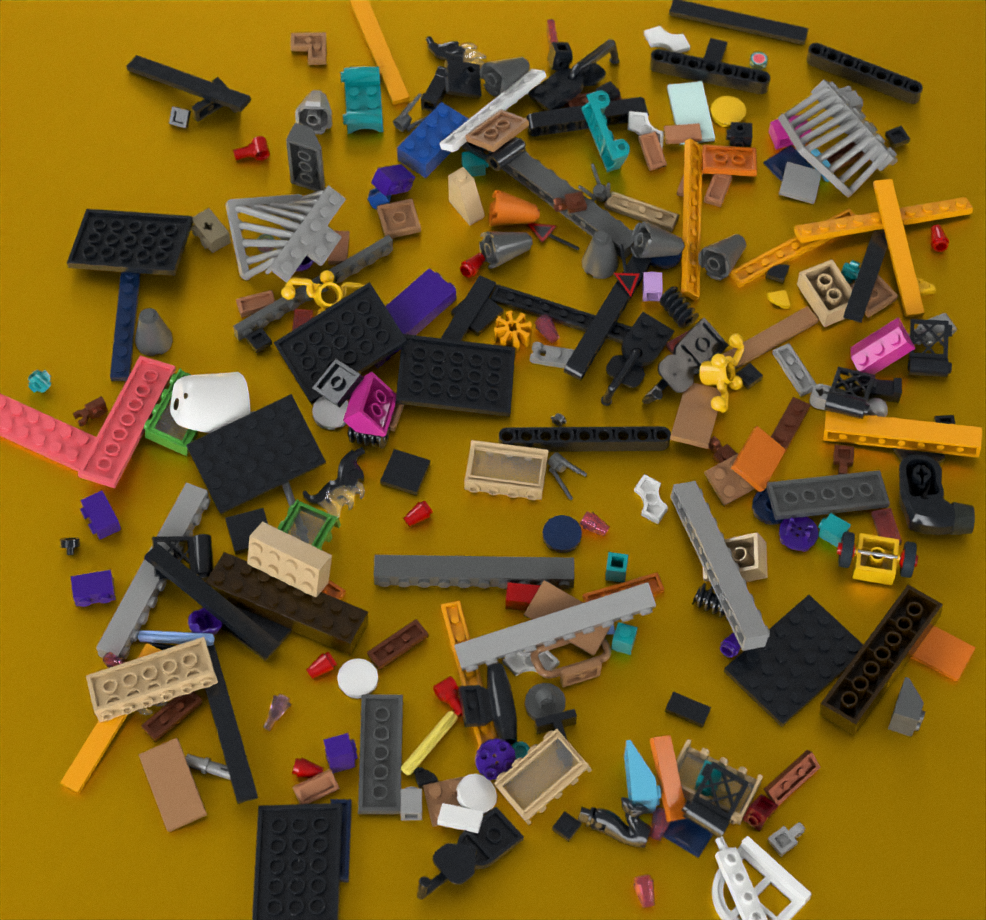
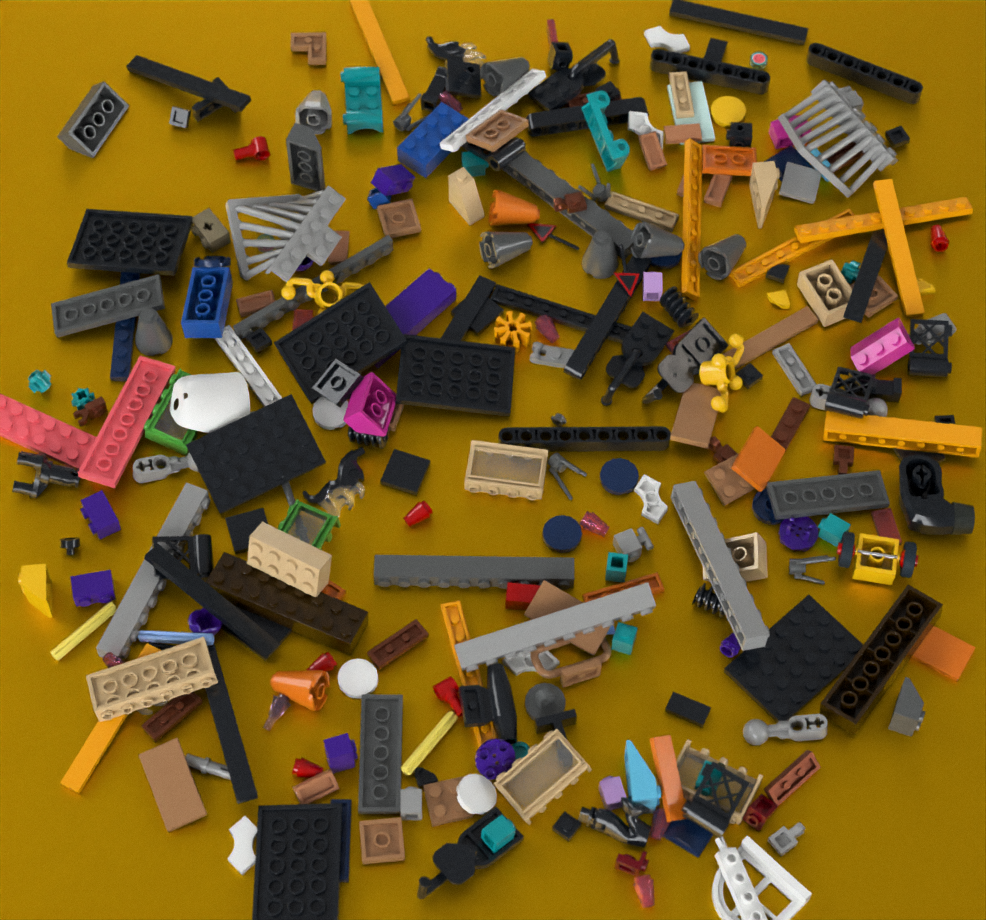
white tile [437,803,483,833] -> none
red cone [460,253,485,278] -> none
none -> black wheel [12,451,80,499]
none -> yellow slope [18,563,53,618]
none -> dark grey plate [51,274,165,338]
none -> light yellow axle [51,602,117,660]
none -> dark grey slope [57,81,129,158]
none -> teal gear [71,388,95,410]
none -> light grey beam [133,452,199,483]
none -> blue brick [181,267,233,338]
none -> dark blue tile [194,256,231,267]
none -> white plate [214,325,282,407]
none -> white tile [228,816,257,875]
none -> orange cone [270,670,330,711]
none -> medium nougat plate [359,817,405,864]
none -> clear pink cone [438,90,463,112]
none -> teal brick [480,814,516,853]
none -> lavender brick [599,776,627,811]
none -> dark blue tile [600,458,639,495]
none -> light grey brick [613,527,654,562]
none -> dark red bracket [615,851,649,877]
none -> tan tile [669,71,694,119]
none -> light grey beam [743,714,828,746]
none -> tan slope [749,161,780,229]
none -> dark grey plant [789,555,836,585]

